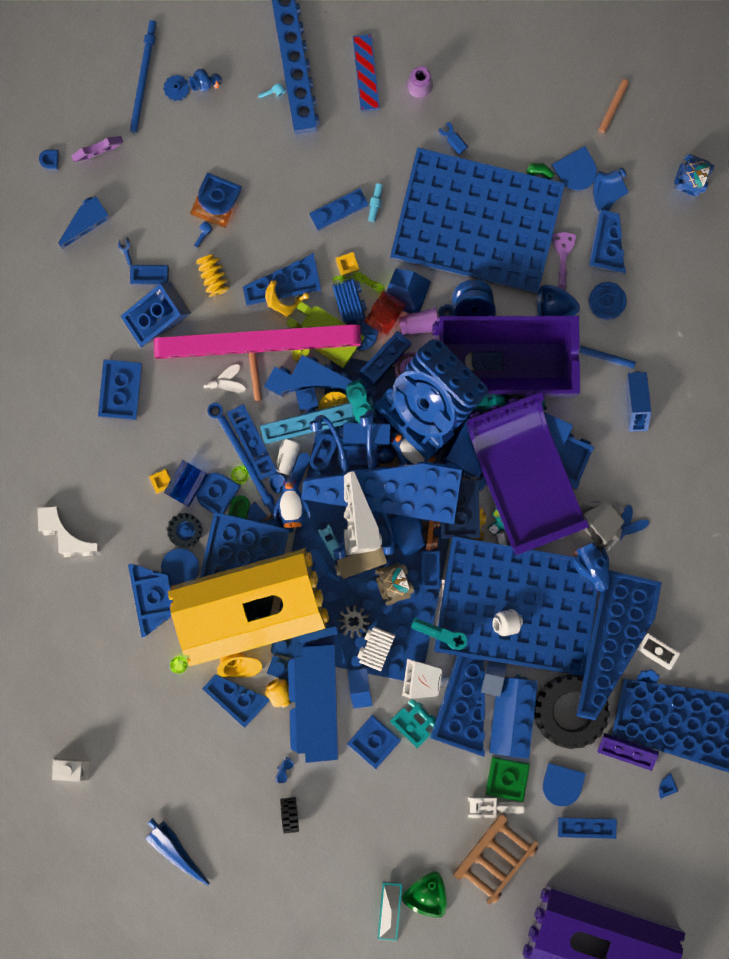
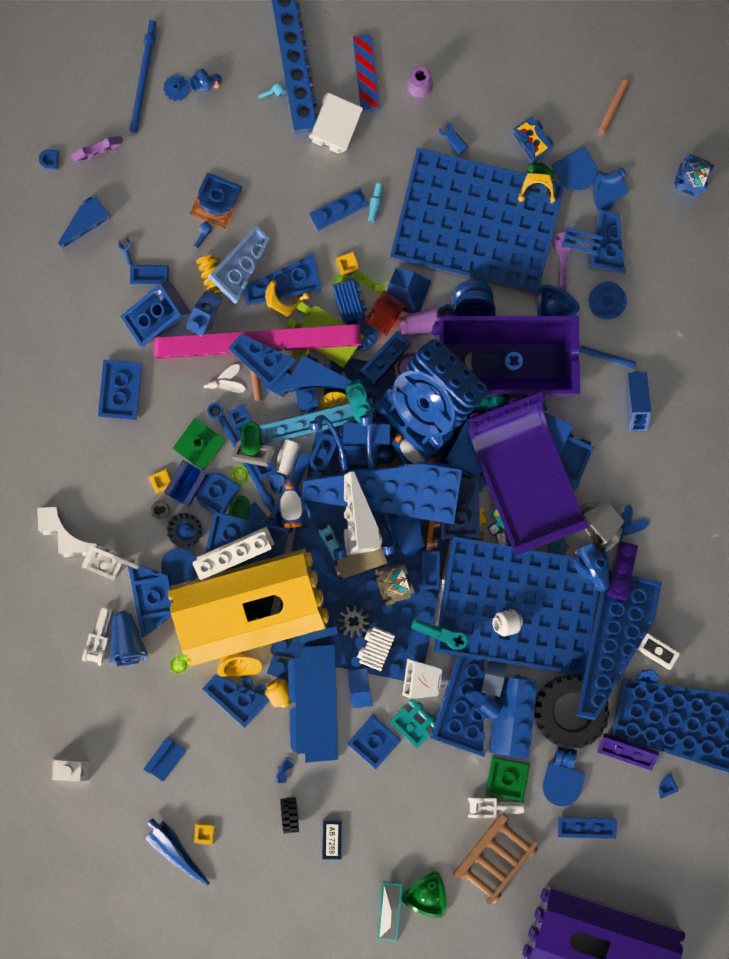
none -> white bracket [81,545,139,581]
none -> white connector [82,608,112,665]
none -> blue cone [110,611,148,666]
none -> blue panel [143,737,186,781]
none -> dark grey tile [151,500,170,519]
none -> green tile [172,418,226,471]
none -> blue torso [186,290,223,336]
none -> white fence [193,526,275,580]
none -> yellow tile [194,823,215,844]
none -> light blue wing [208,225,270,304]
none -> blue wing [228,334,296,388]
none -> light grey plate [231,441,274,467]
none -> green tile [241,422,261,455]
none -> blue piece [241,677,266,695]
none -> white panel [309,93,363,153]
none -> tile [322,820,342,860]
none -> blue arm [465,691,501,719]
none -> blue bush [504,352,523,370]
none -> blue brick [512,116,553,163]
none -> yellow helmet [518,173,555,203]
none -> medium azure plant [547,538,569,555]
none -> blue wheel [554,746,577,769]
none -> blue tile [561,227,604,256]
none -> dark purple plate [607,541,638,600]

